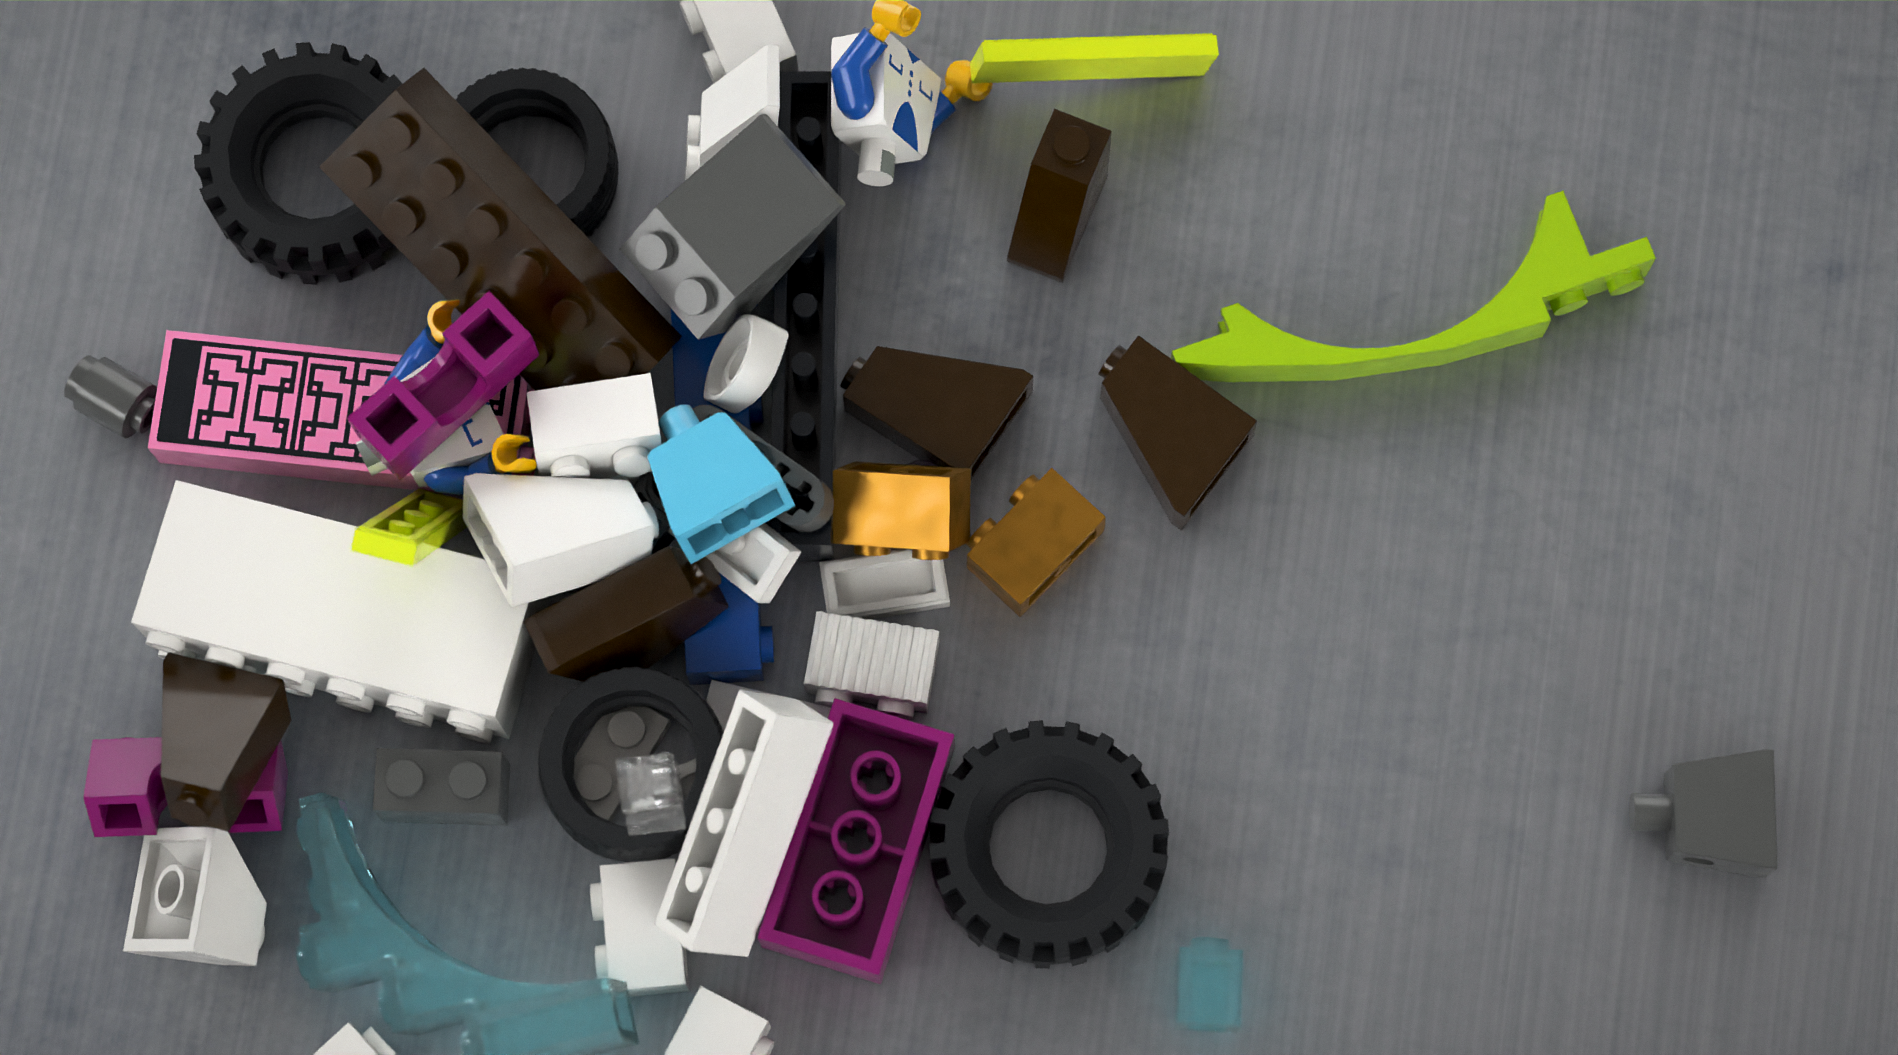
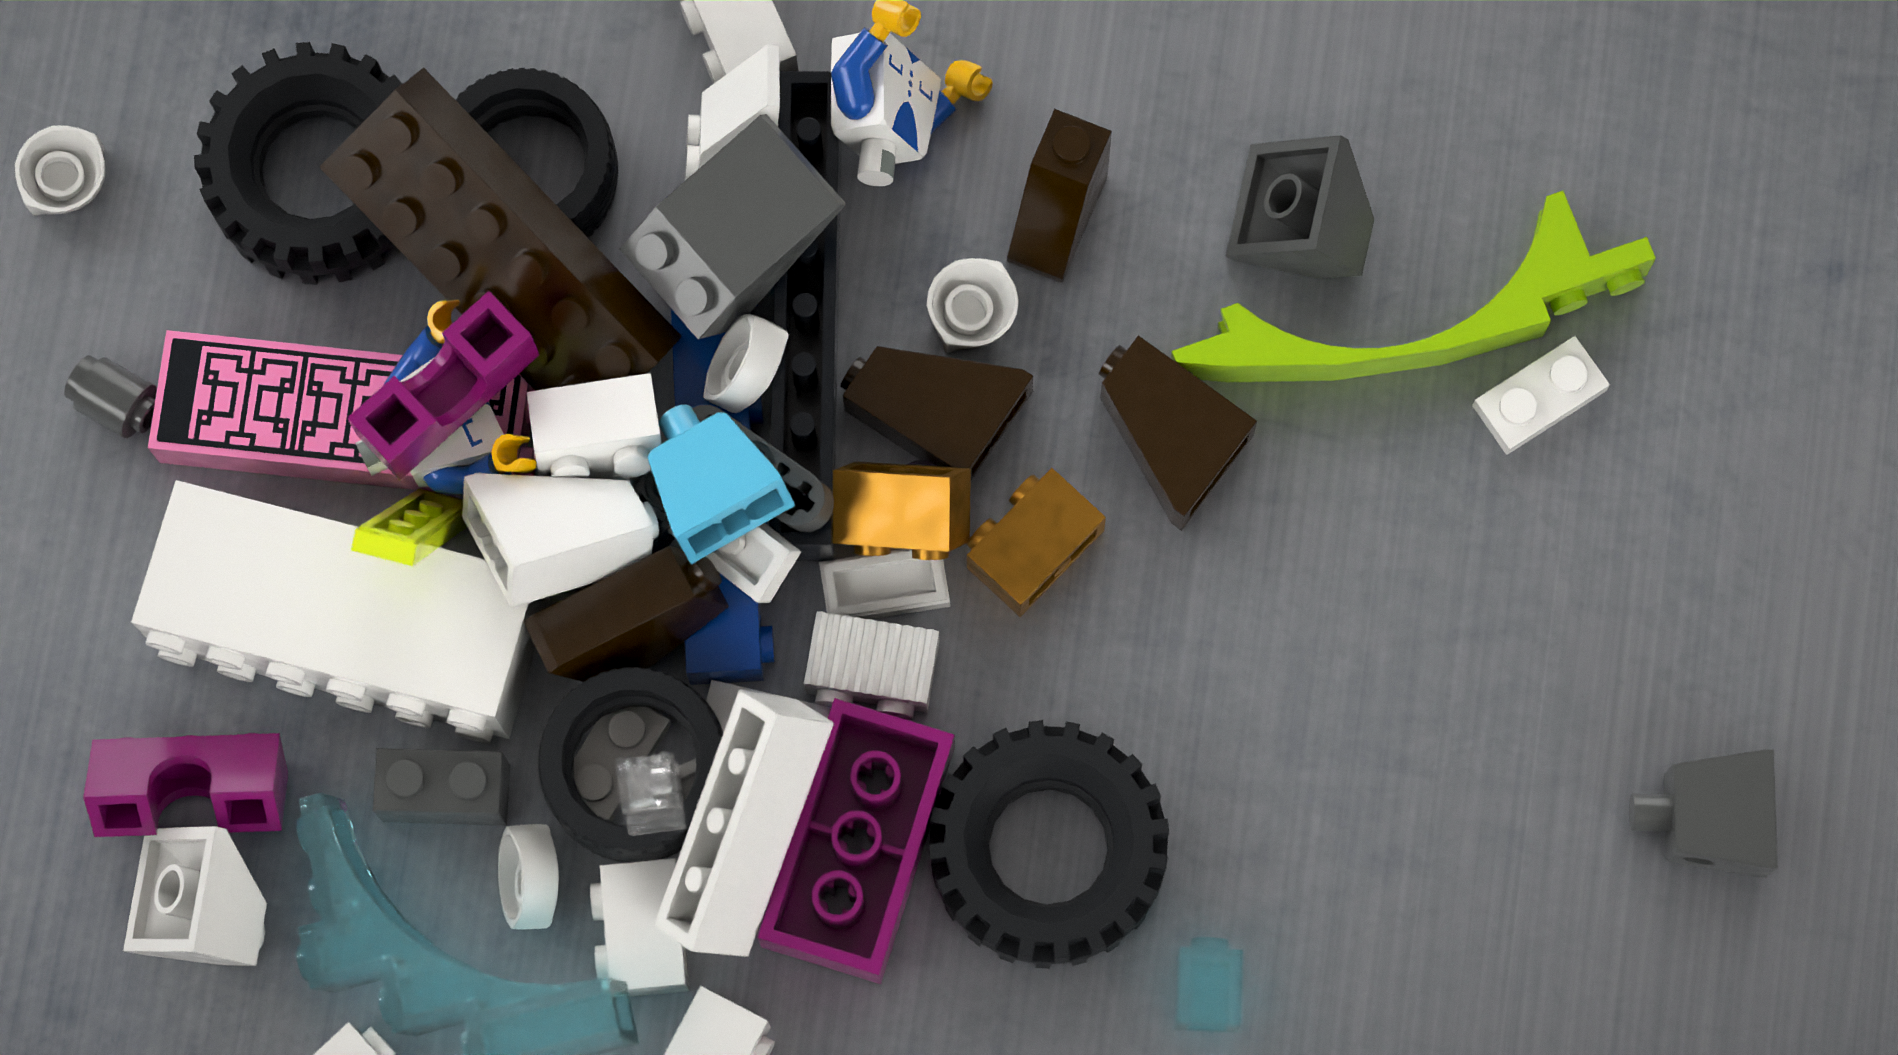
dark brown slope [161,652,292,832] -> none
neon yellow tile [970,33,1219,83] -> none
none -> white hat [15,126,105,216]
none -> white hat [498,824,559,929]
none -> white hat [927,258,1019,353]
none -> dark grey slope [1226,135,1374,279]
none -> white plate [1472,336,1610,455]

